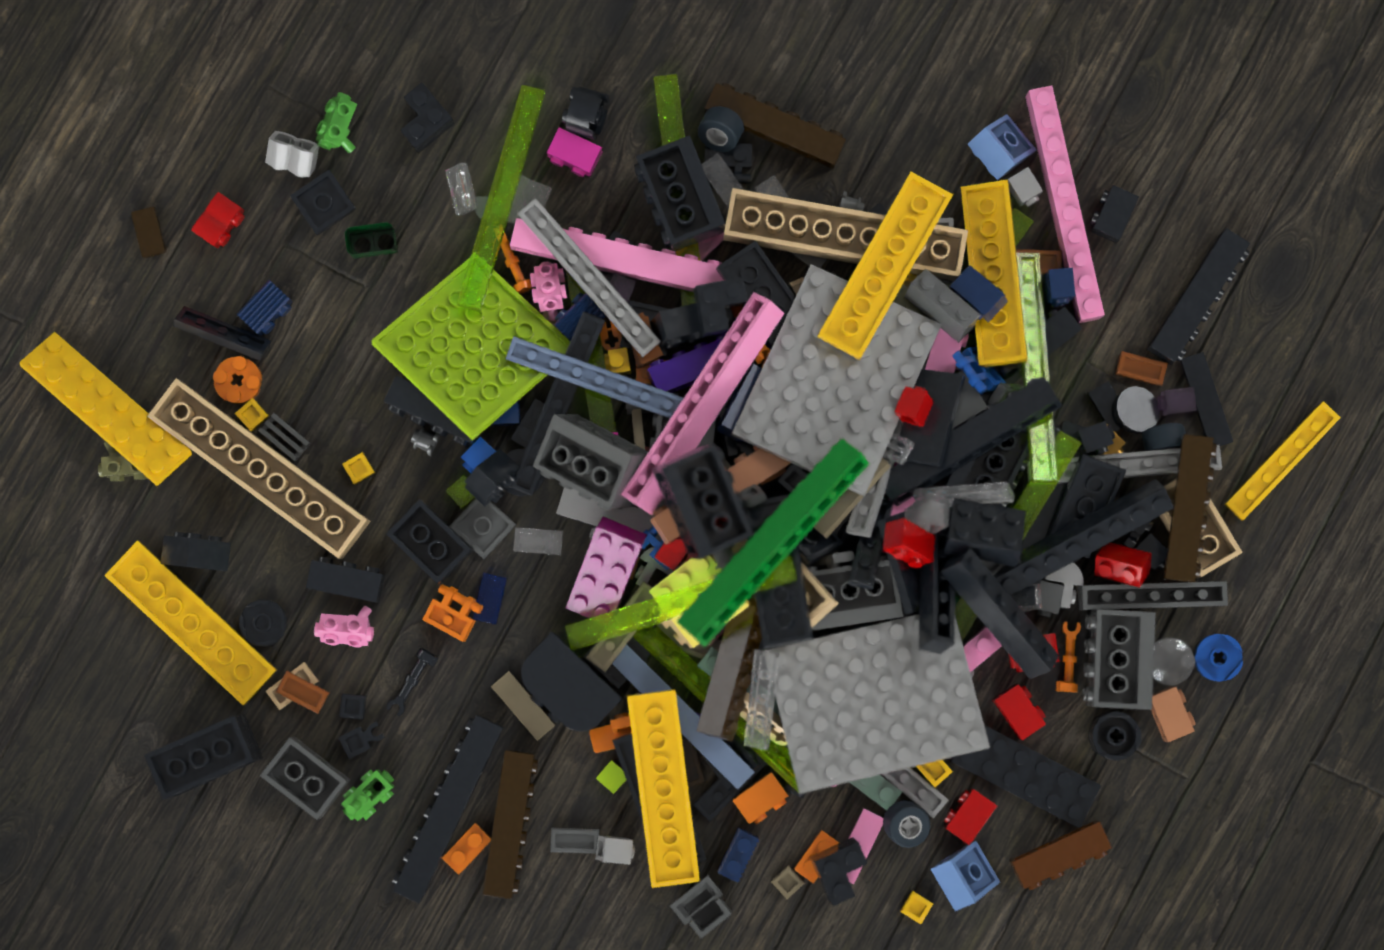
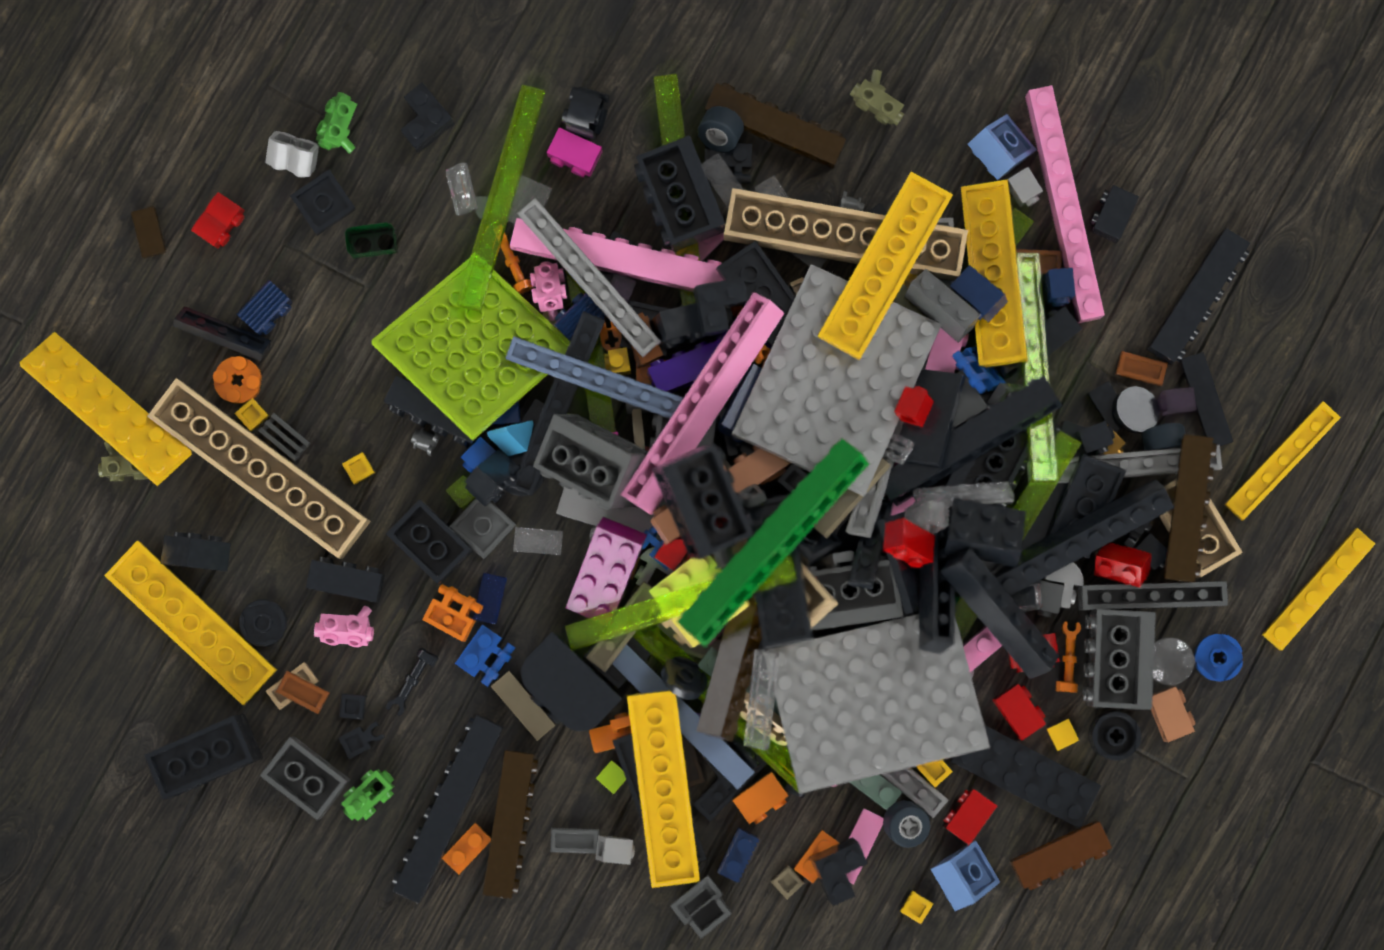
none -> blue plate [455,624,516,687]
none -> dark azure slope [487,420,534,456]
none -> black tile [661,656,708,700]
none -> olive brick [850,70,905,126]
none -> yellow tile [1046,719,1079,751]
none -> yellow plate [1262,528,1375,651]

